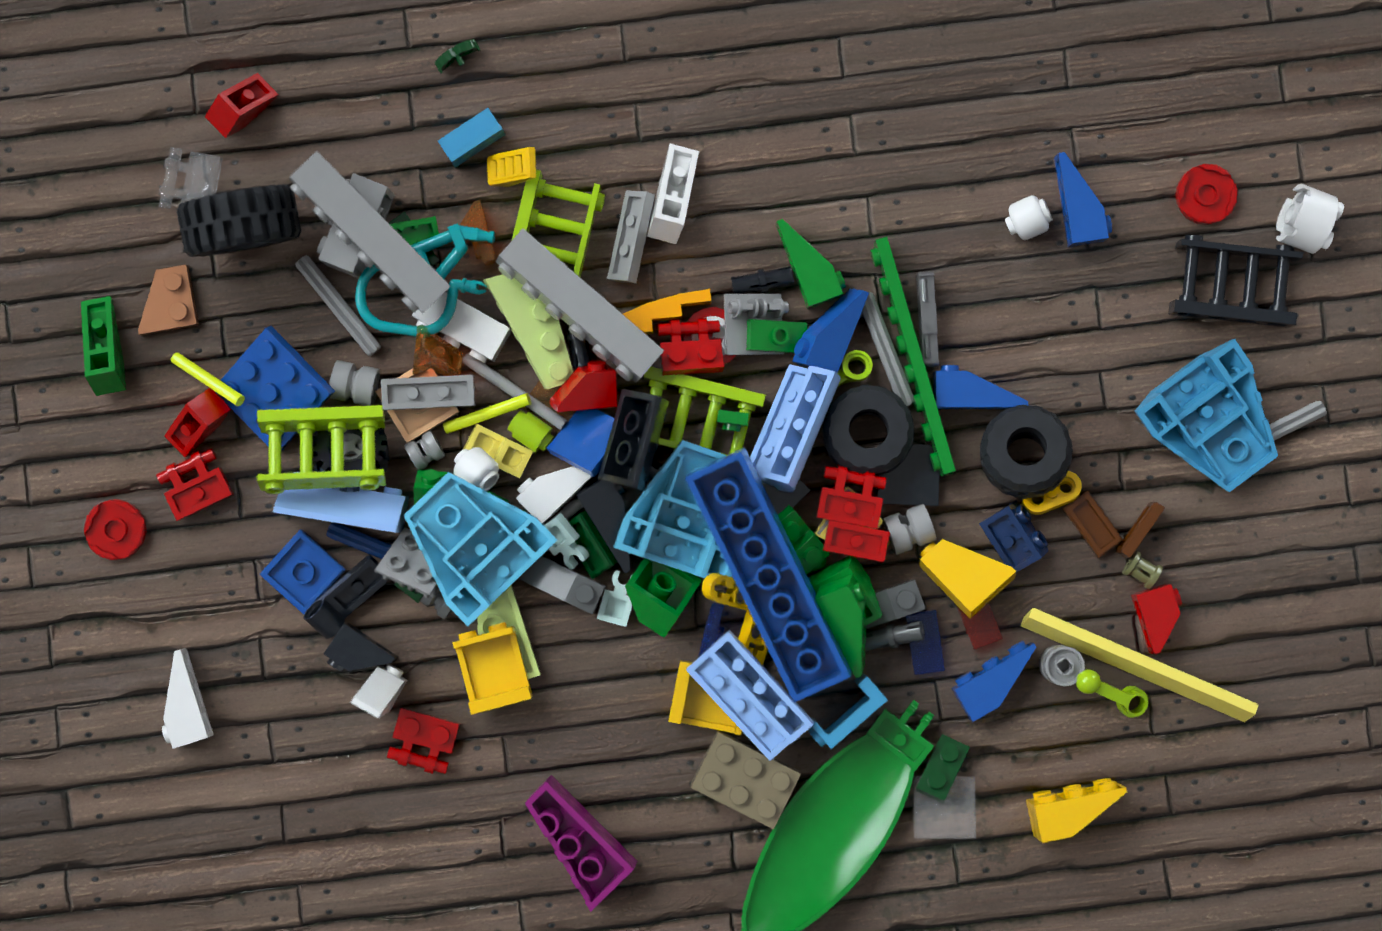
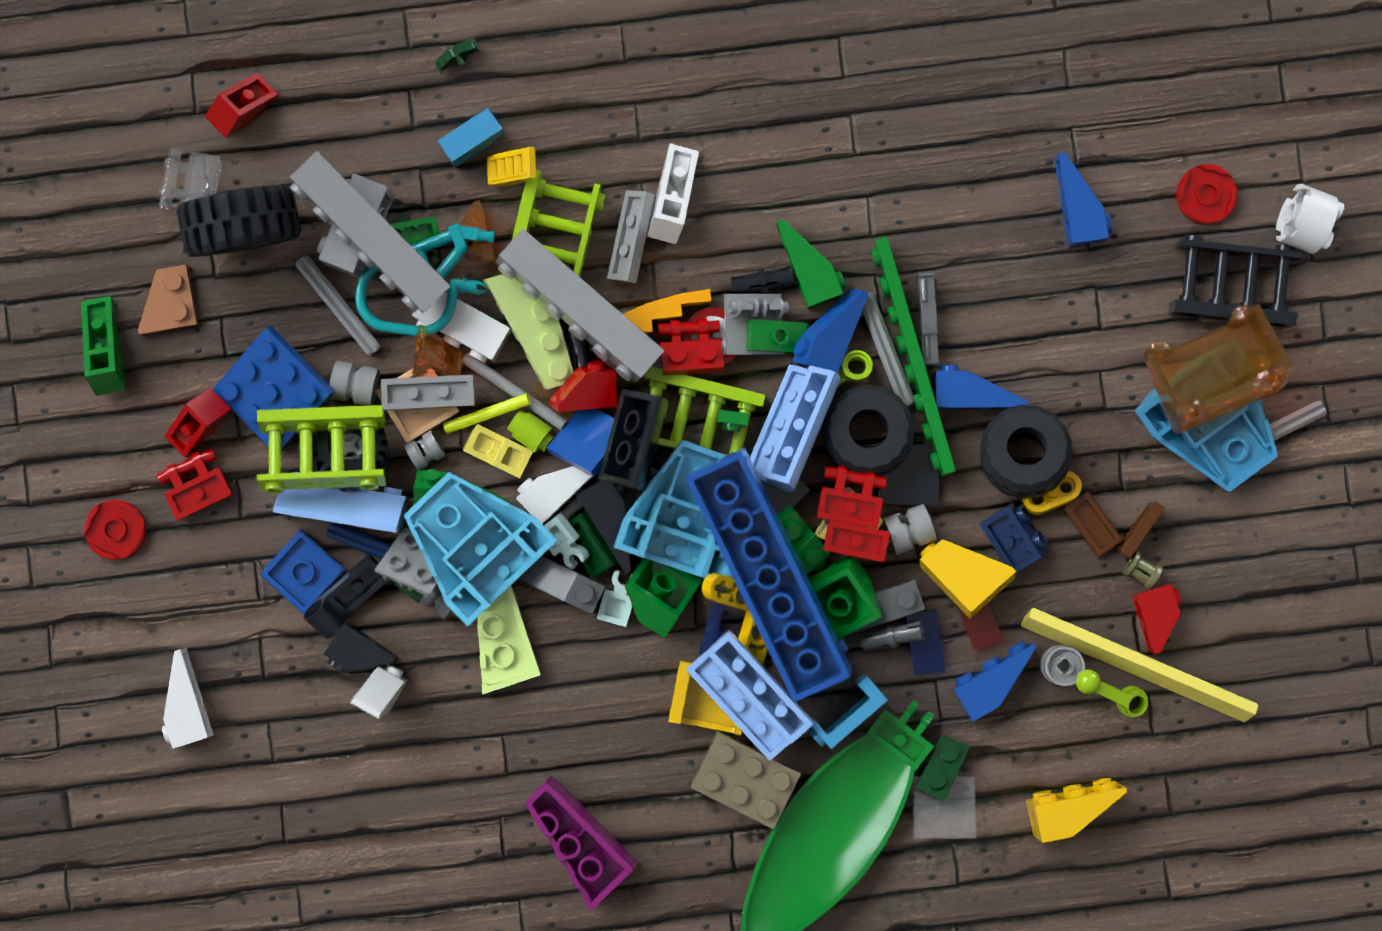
neon yellow bar [171,352,245,406] -> none
red plate [387,707,460,774] -> none
white head [453,447,499,491] -> none
yellow panel [453,622,533,715] -> none
green slope [815,574,867,678] -> none
white head [1005,195,1053,240] -> none
none -> clear orange windscreen [1144,303,1293,434]

